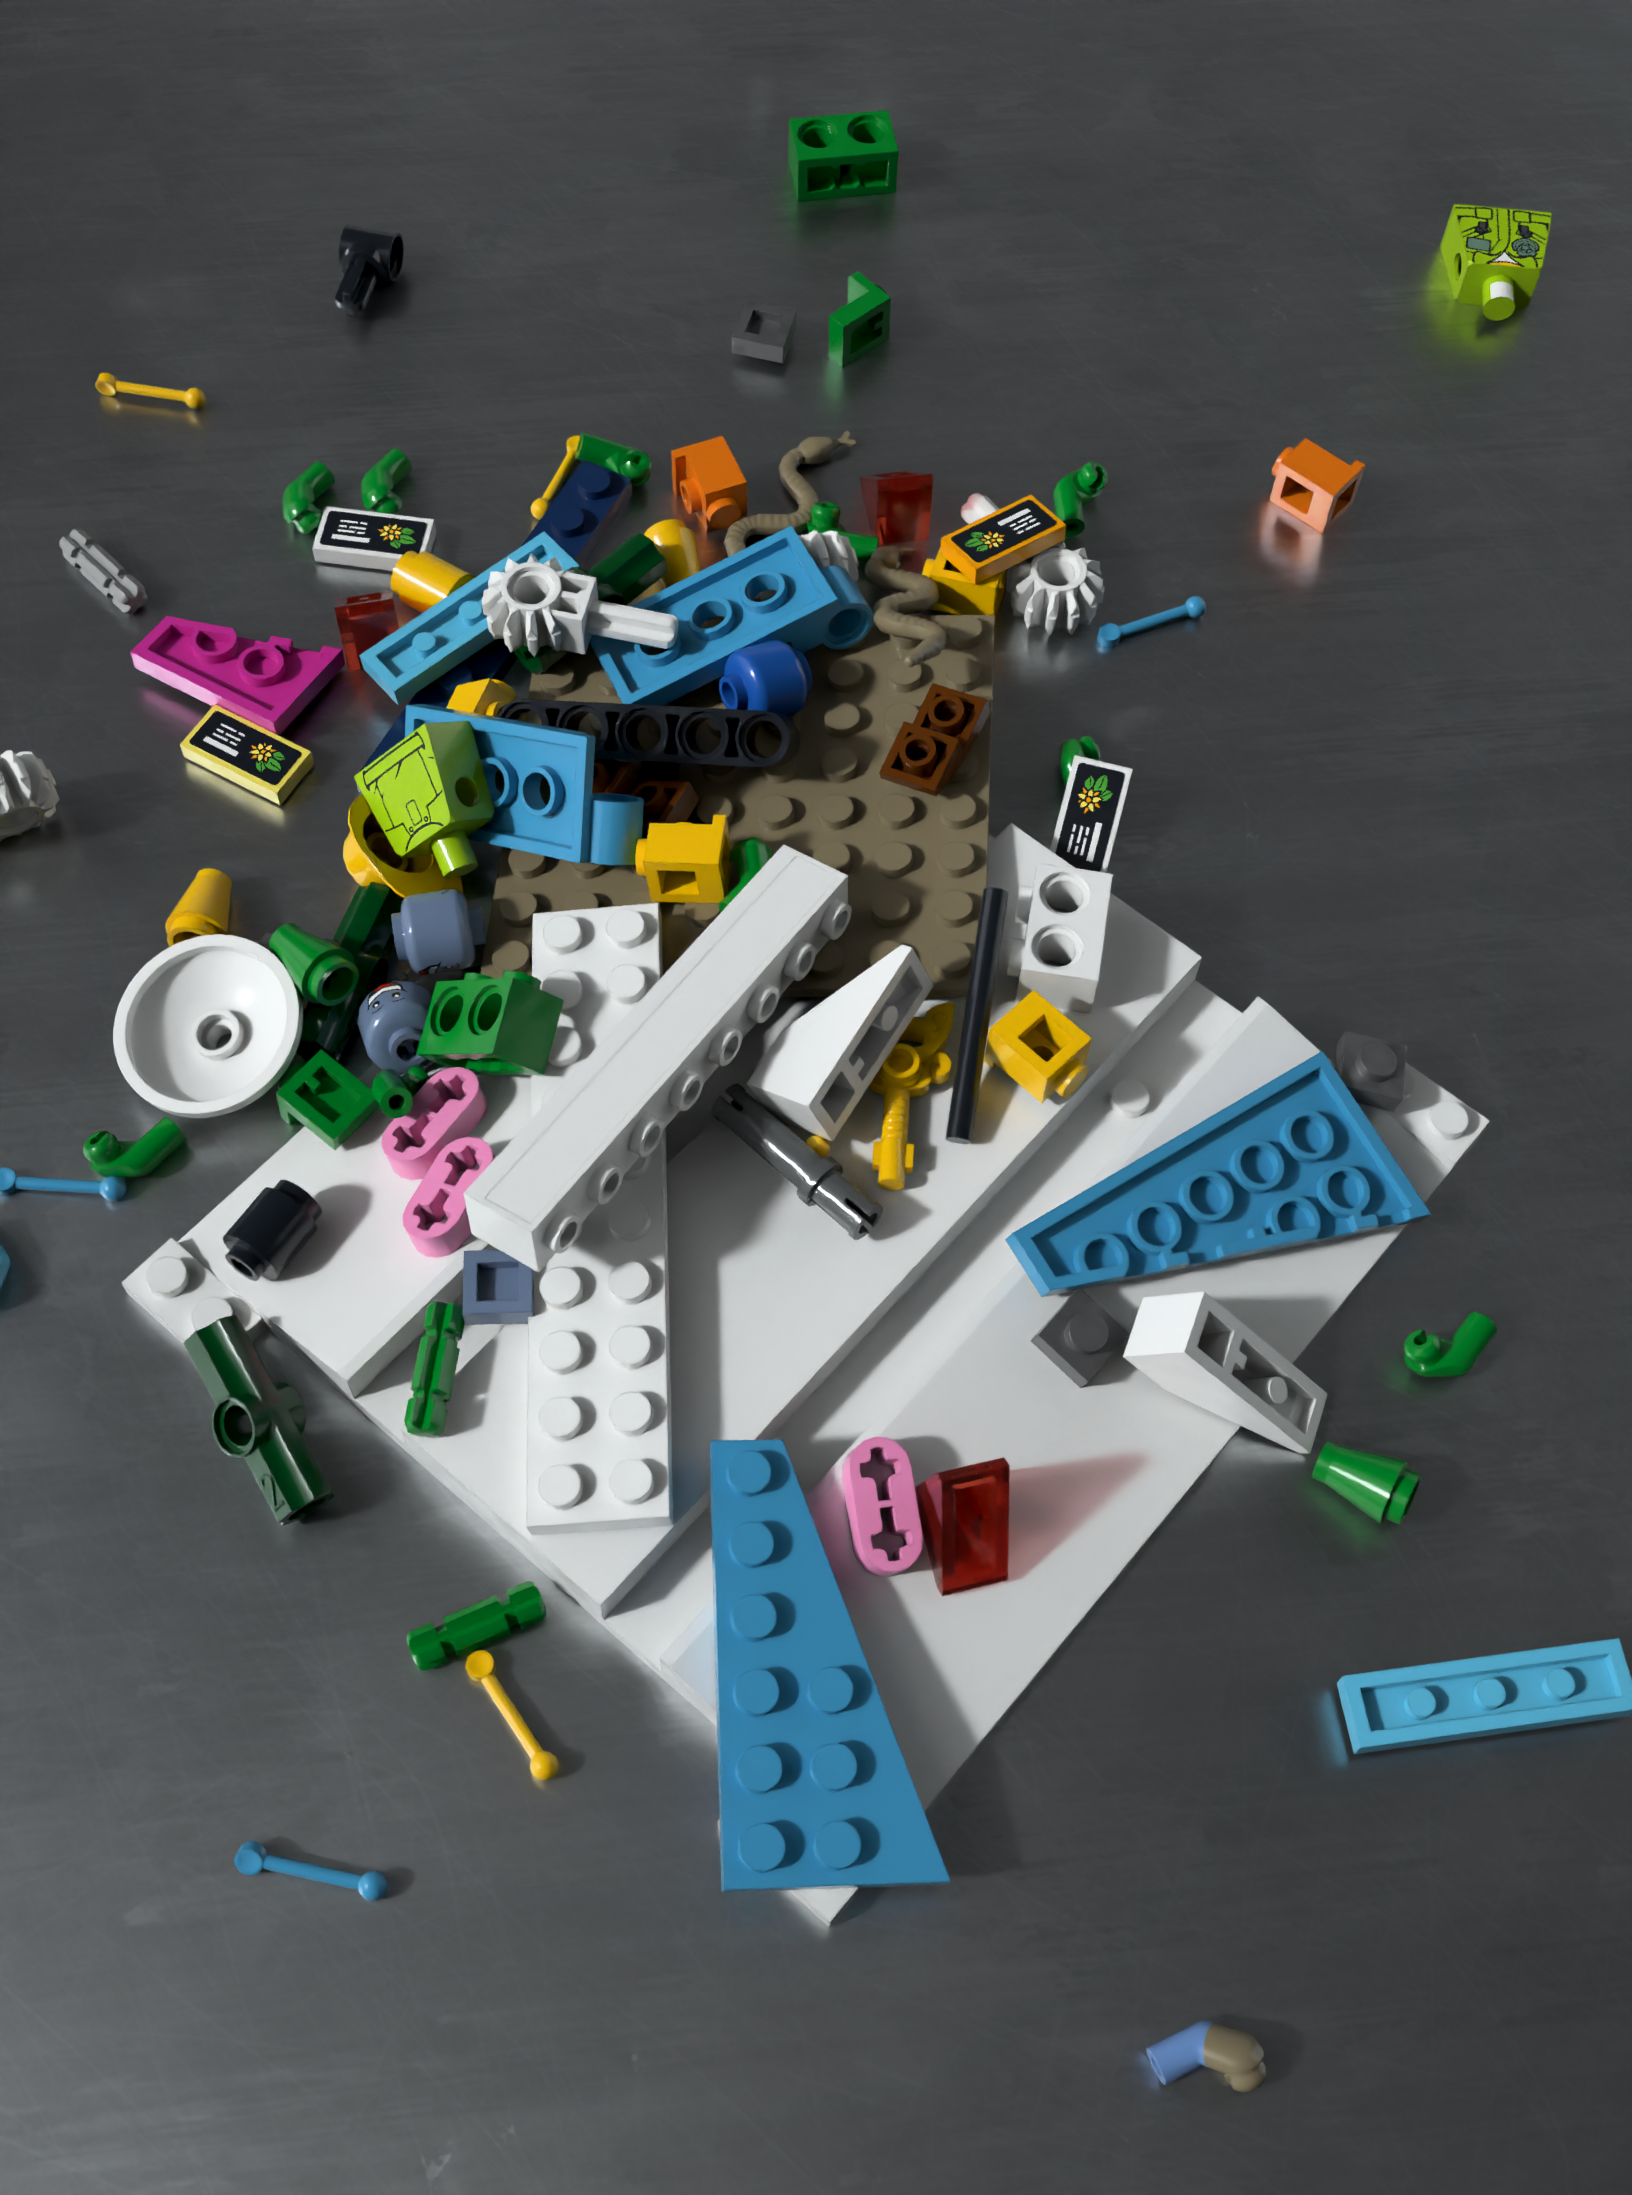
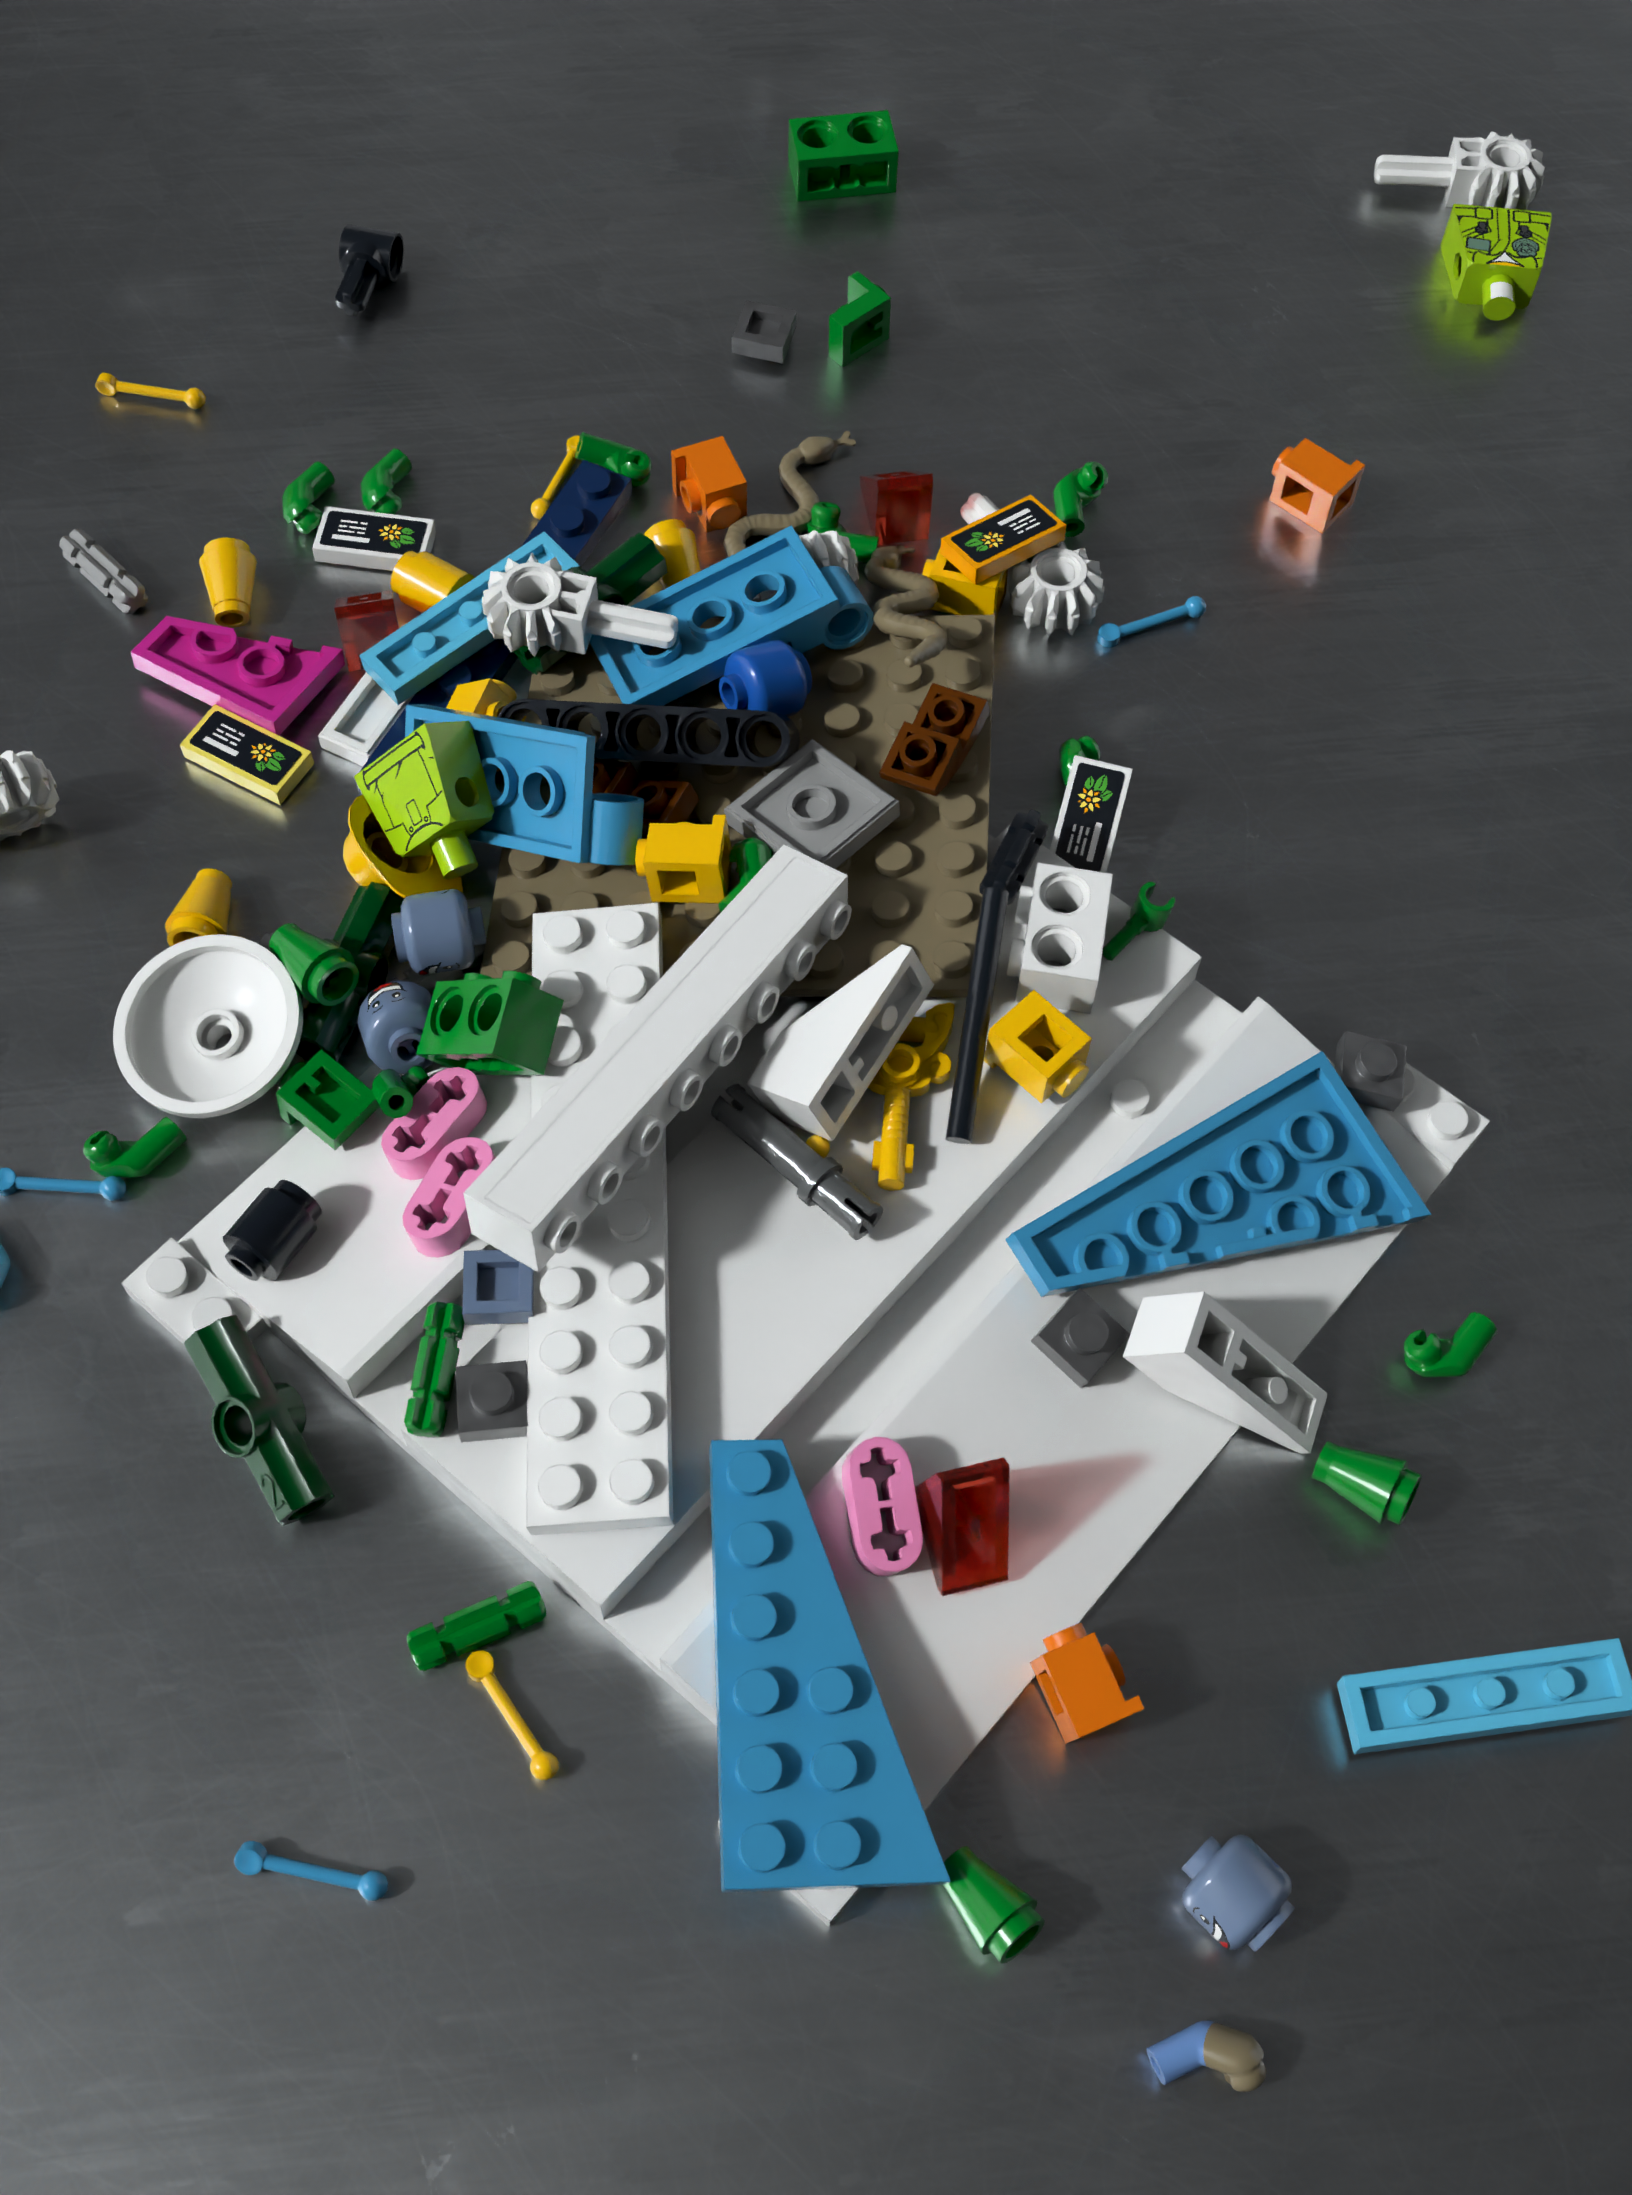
none -> yellow cone [199,537,257,628]
none -> white tile [318,672,415,767]
none -> flat silver plate [456,1360,528,1443]
none -> light grey plate [724,739,900,869]
none -> green cone [942,1846,1045,1964]
none -> black axle [979,809,1048,905]
none -> orange brick [1030,1622,1145,1744]
none -> green hand [1102,882,1176,961]
none -> sand blue head [1181,1835,1295,1952]
none -> white gear [1374,131,1545,210]

